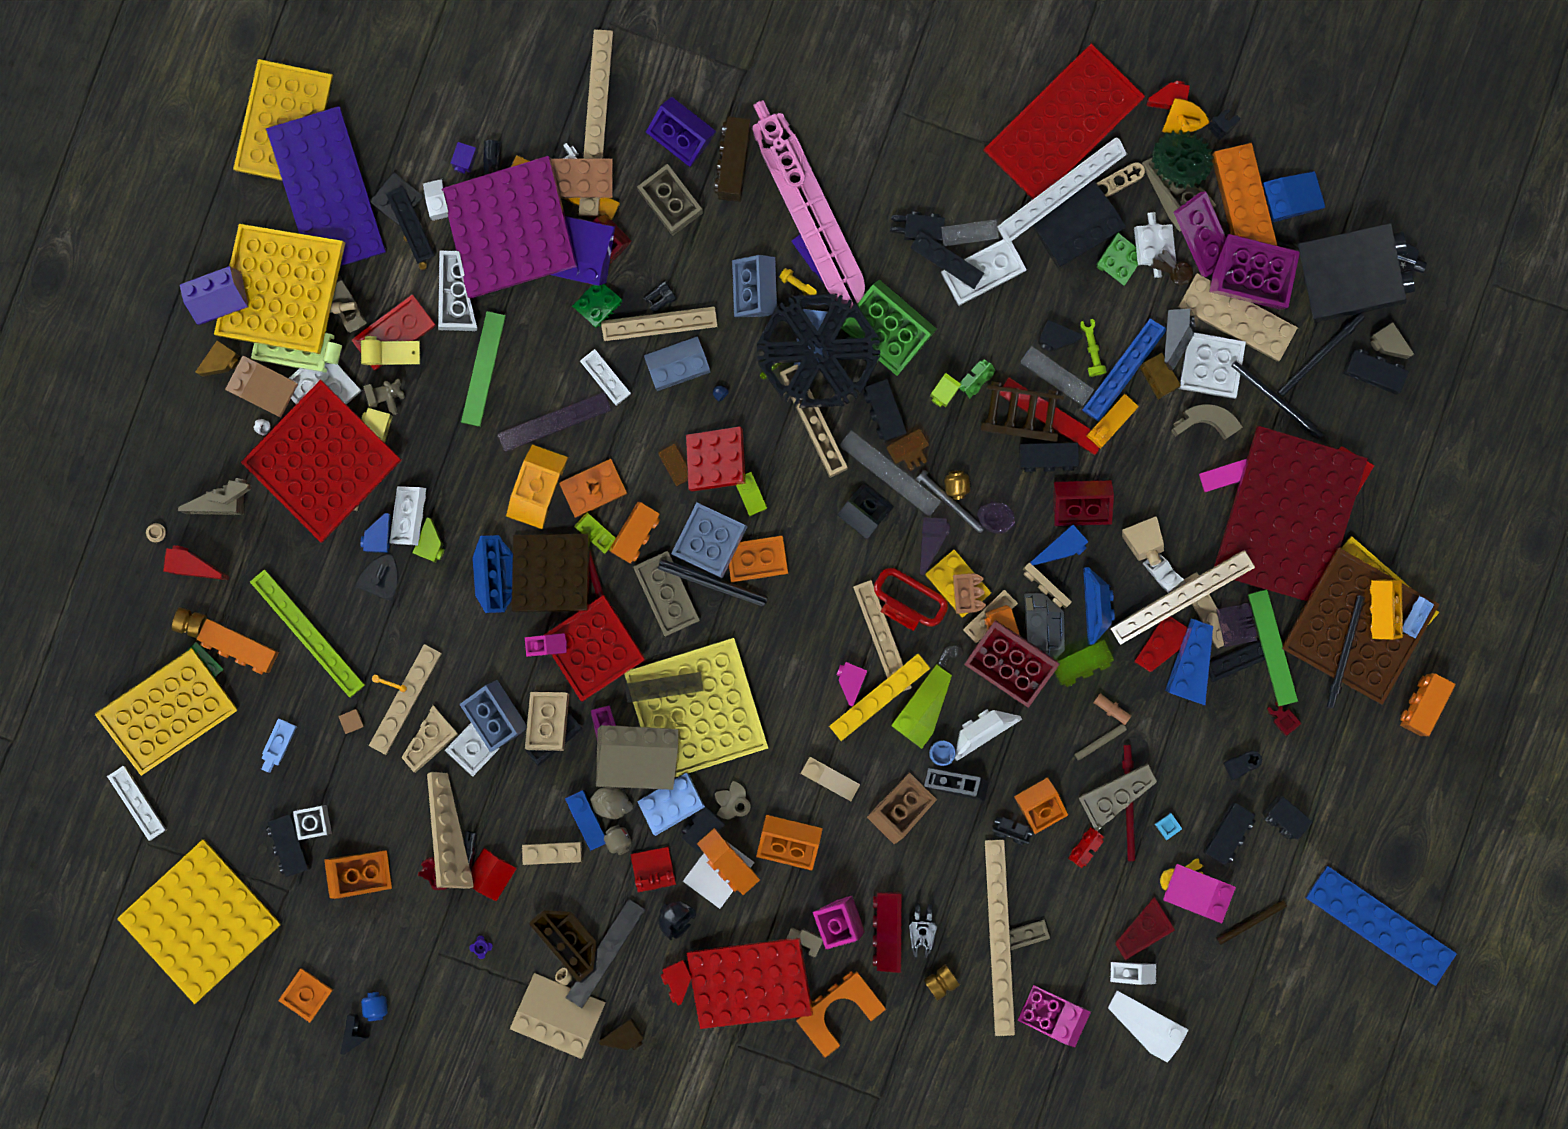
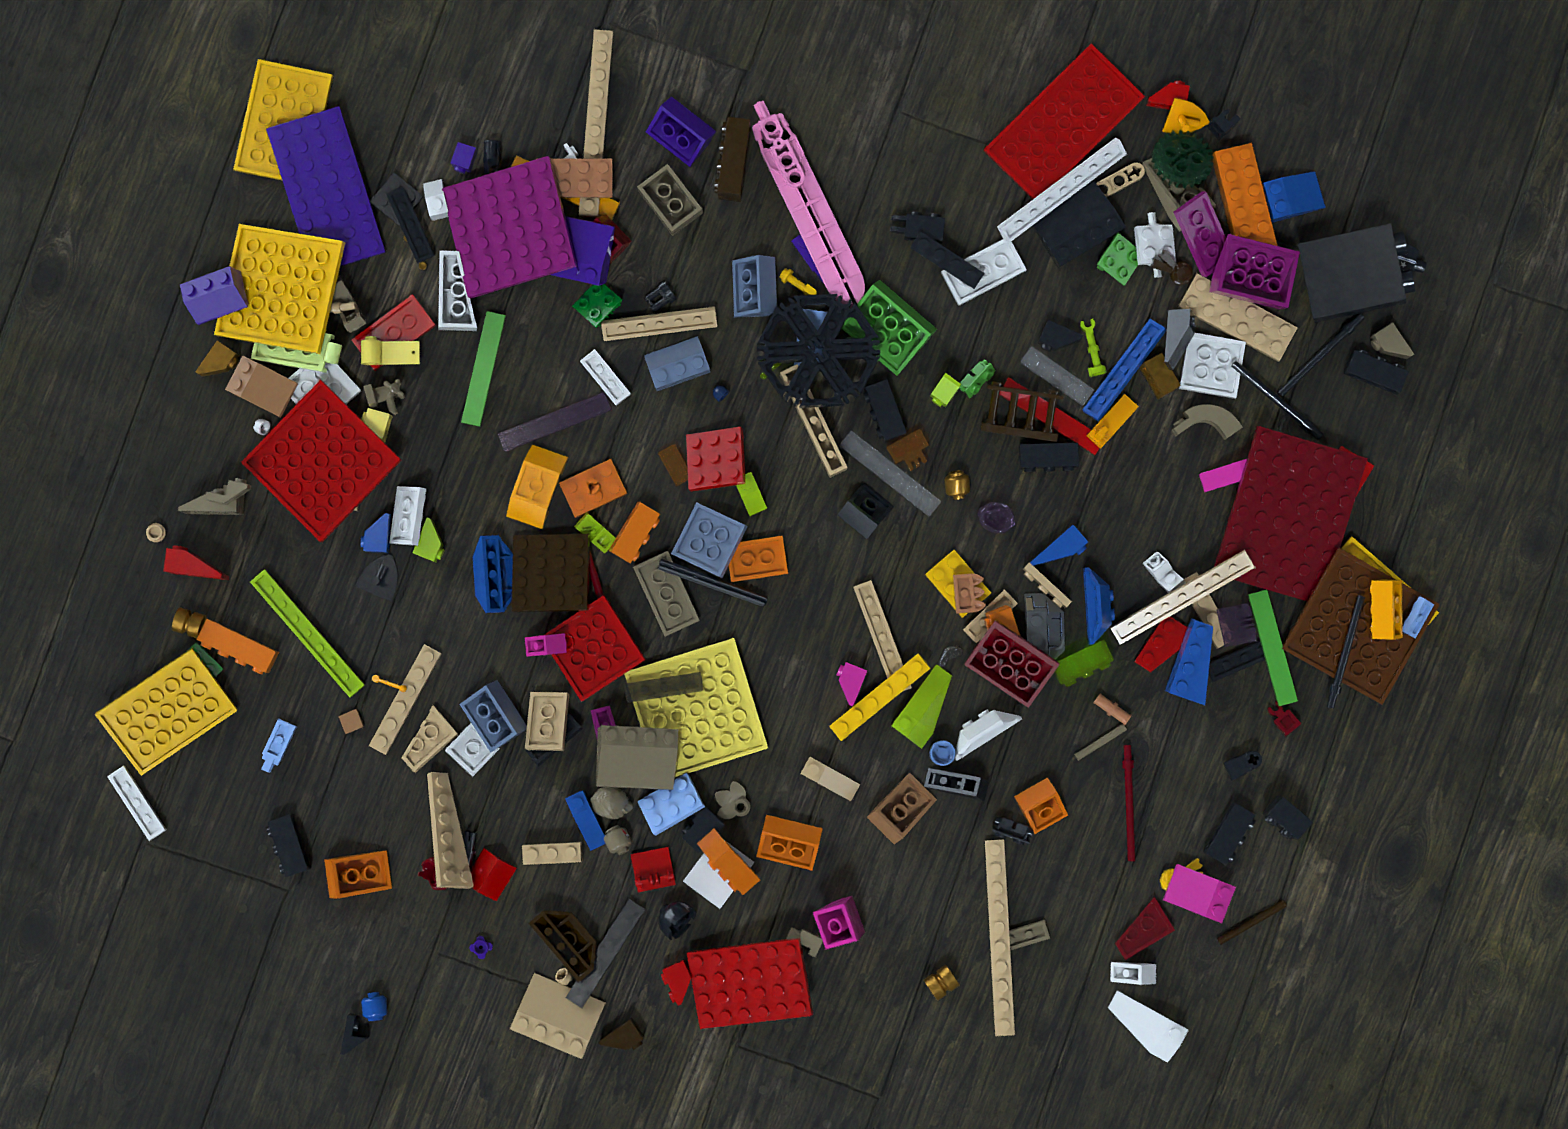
yellow plate [117,839,282,1004] -> none
orange plate [278,968,333,1022] -> none
white head [293,805,332,840] -> none
orange arch [796,971,886,1057] -> none
dark red slope [873,892,901,973] -> none
red bar [874,568,948,631] -> none
hinge [909,904,937,958] -> none
flat silver bar [916,470,984,533] -> none
clear purple slope [920,517,950,576] -> none
clear plate [941,219,999,246] -> none
dark pink slope [1018,985,1091,1047] -> none
dark red slope [1053,480,1114,526] -> none
red hinge [1068,827,1104,868] -> none
dark tan wing [1079,764,1157,831] -> none
tan torso [1122,517,1164,566] -> none
medium azure plate [1155,813,1182,840] -> none
blue plate [1305,866,1457,986] -> none
orange brick [1400,673,1456,736] -> none

